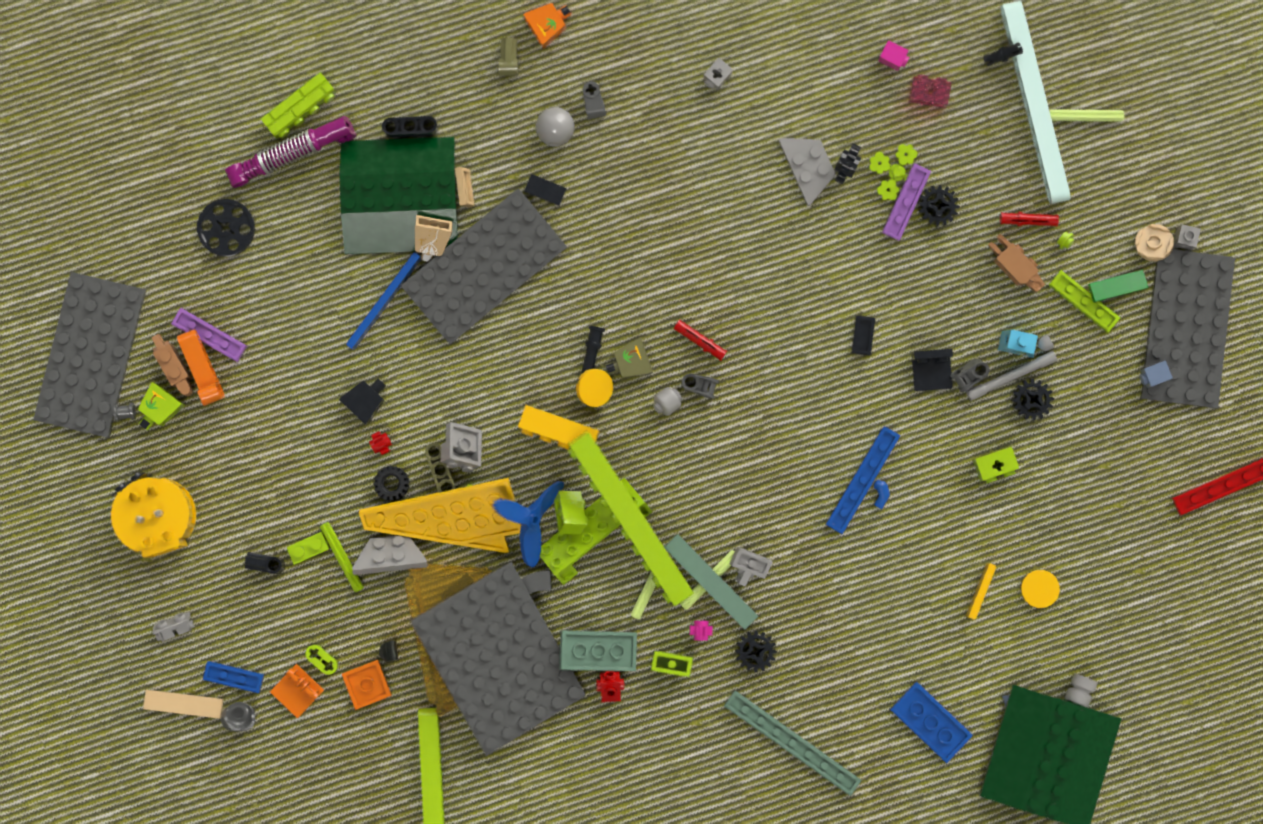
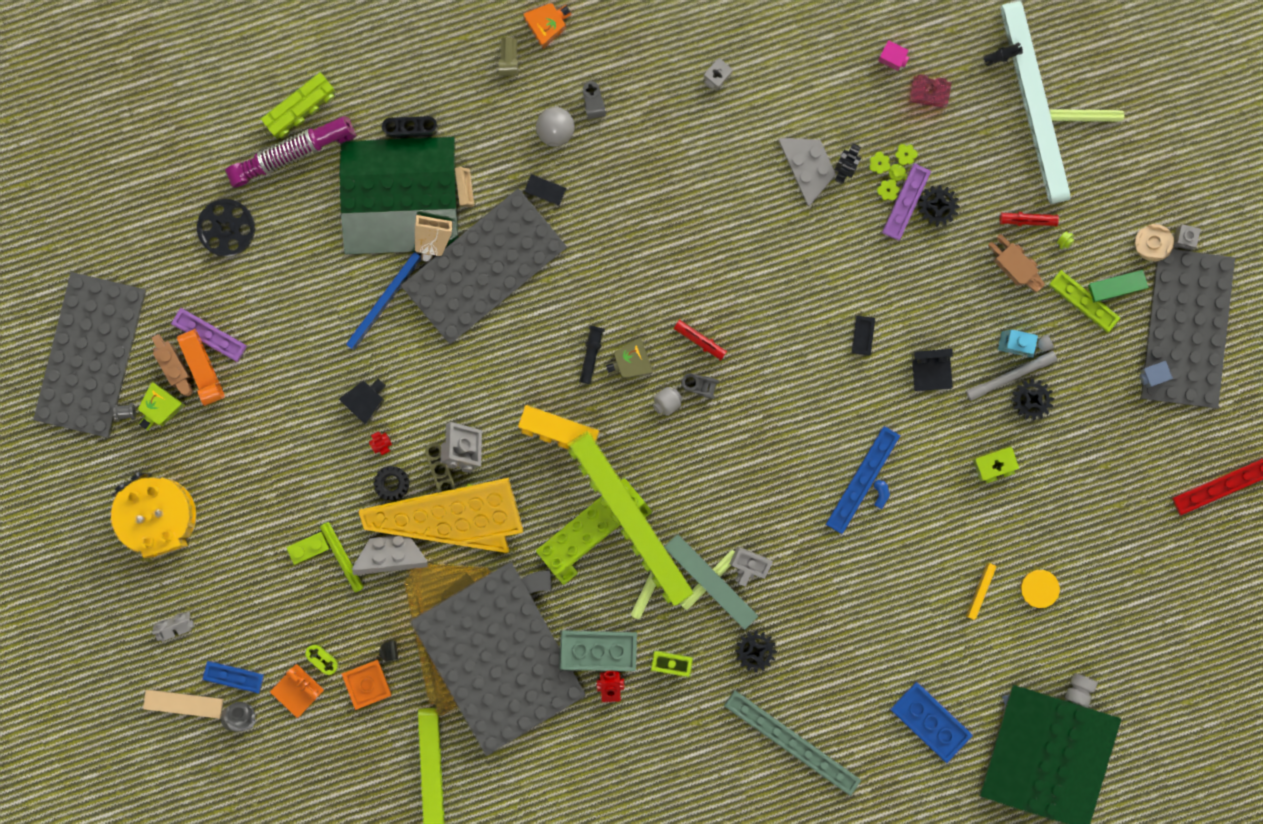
black piece [245,552,285,574] -> none
blue piece [493,481,564,568] -> none
lime brick [554,491,588,535] -> none
yellow tile [576,368,613,407] -> none
dark pink gear [690,621,713,641] -> none
dark grey piece [950,359,990,392] -> none

